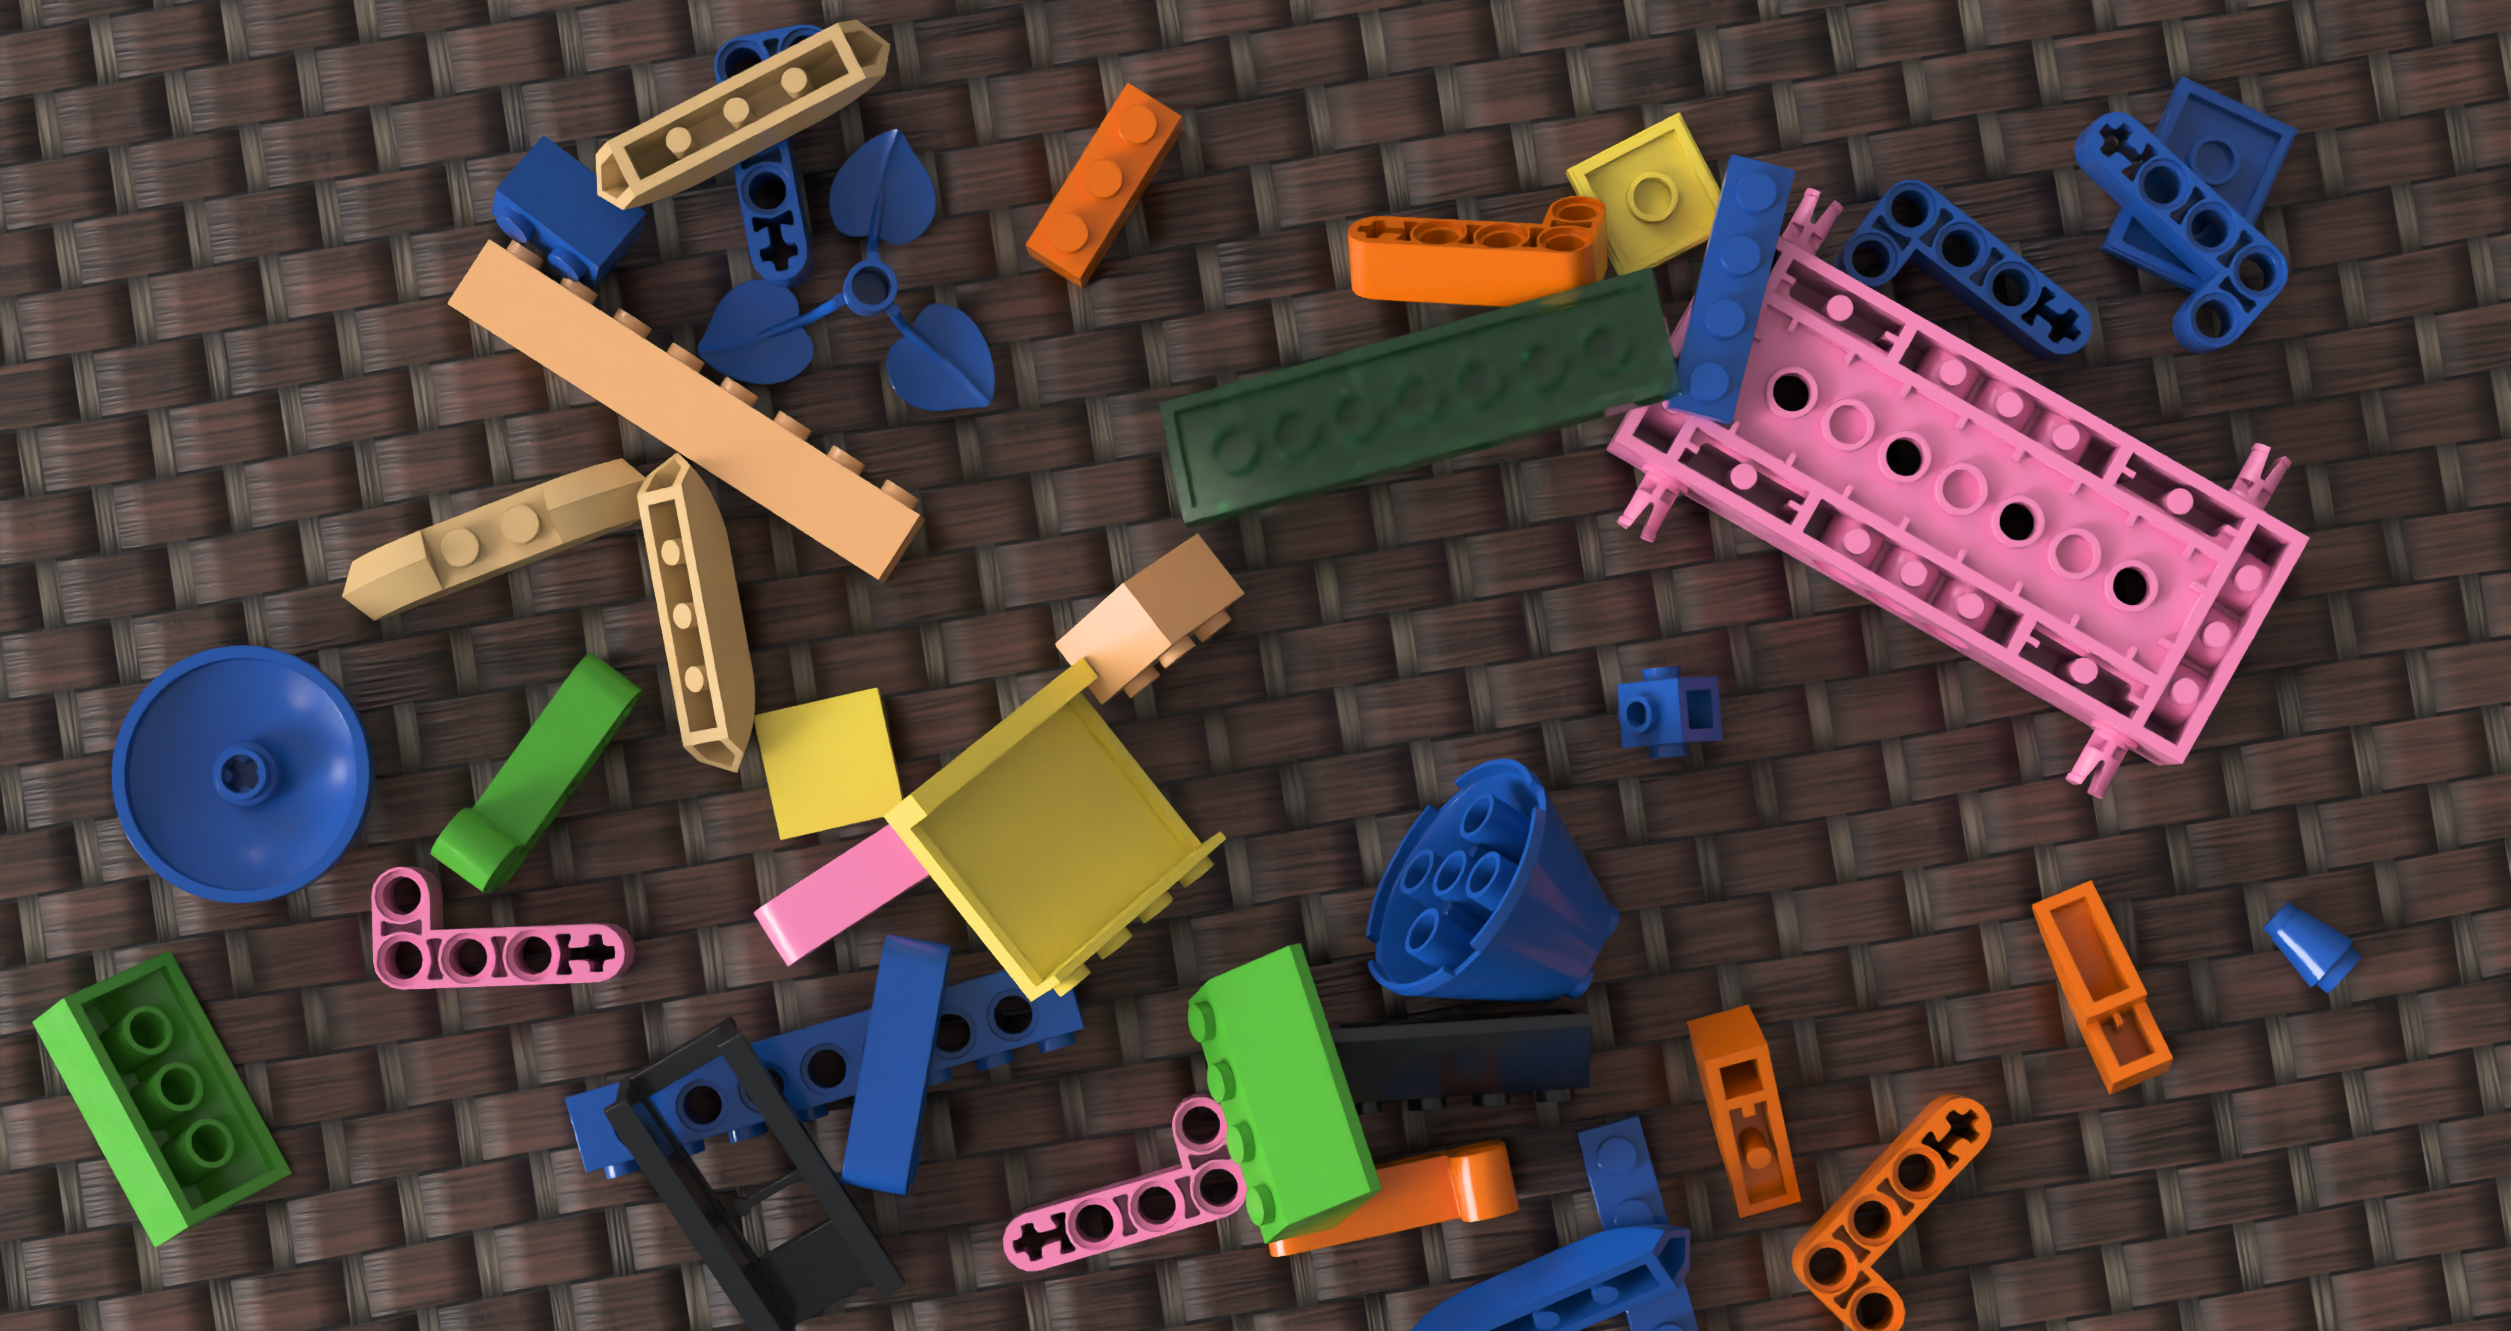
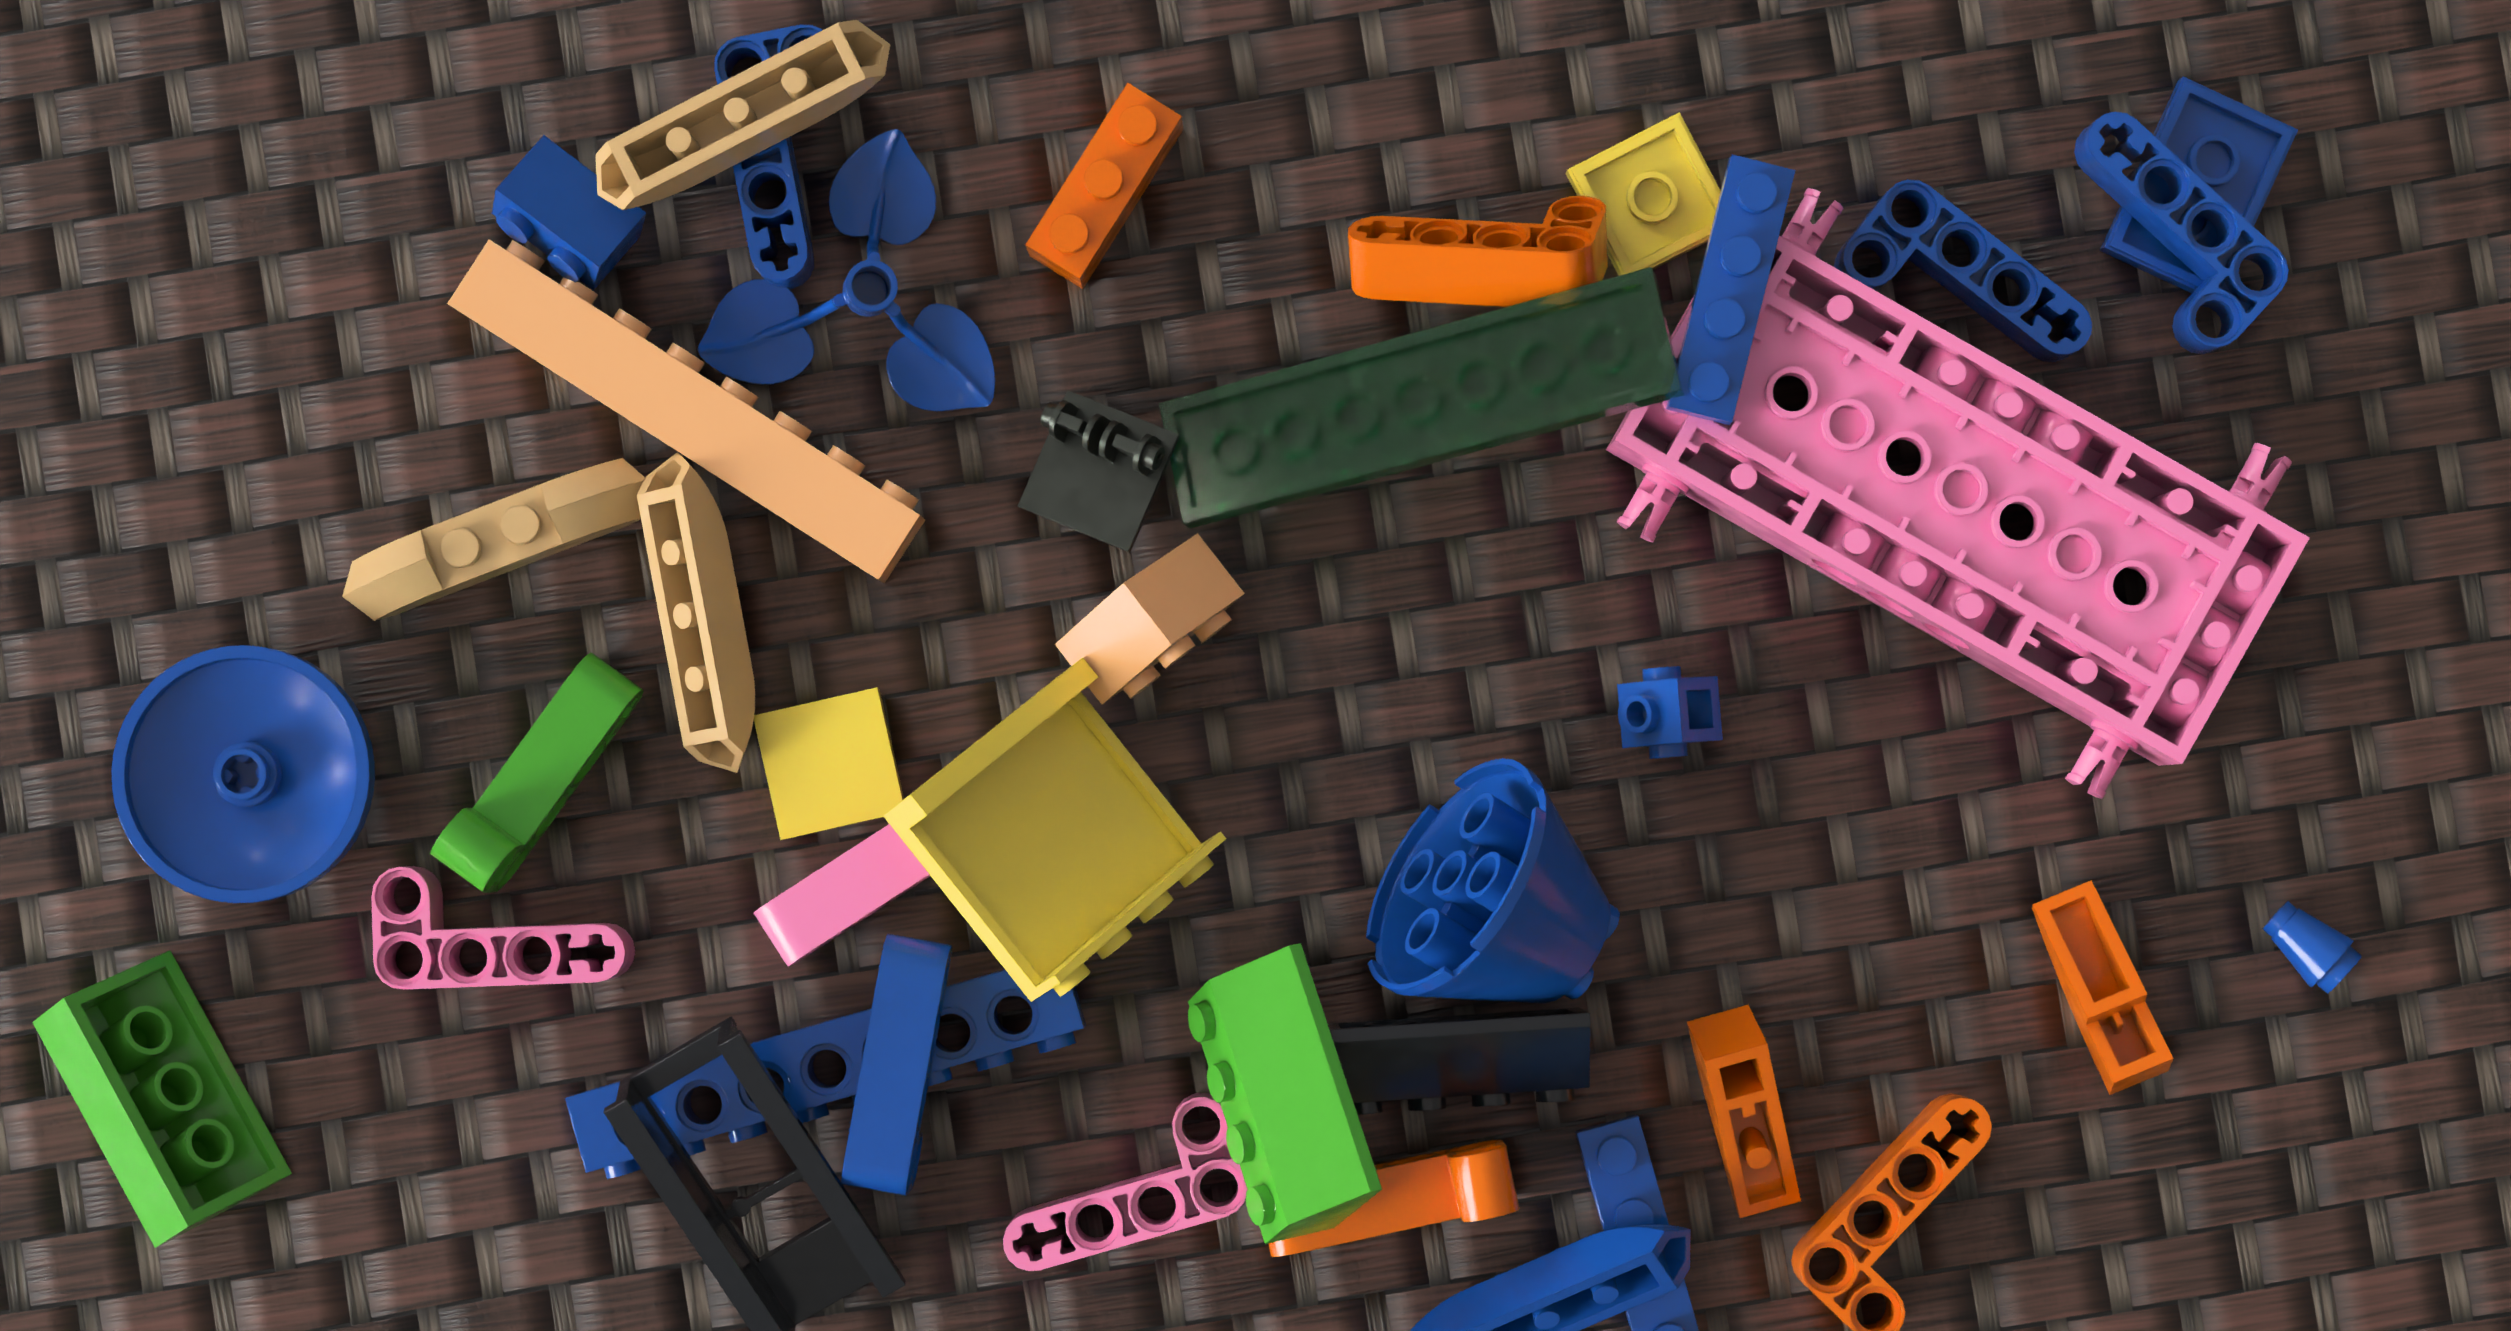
none -> pearl dark grey hinge [1018,390,1180,553]

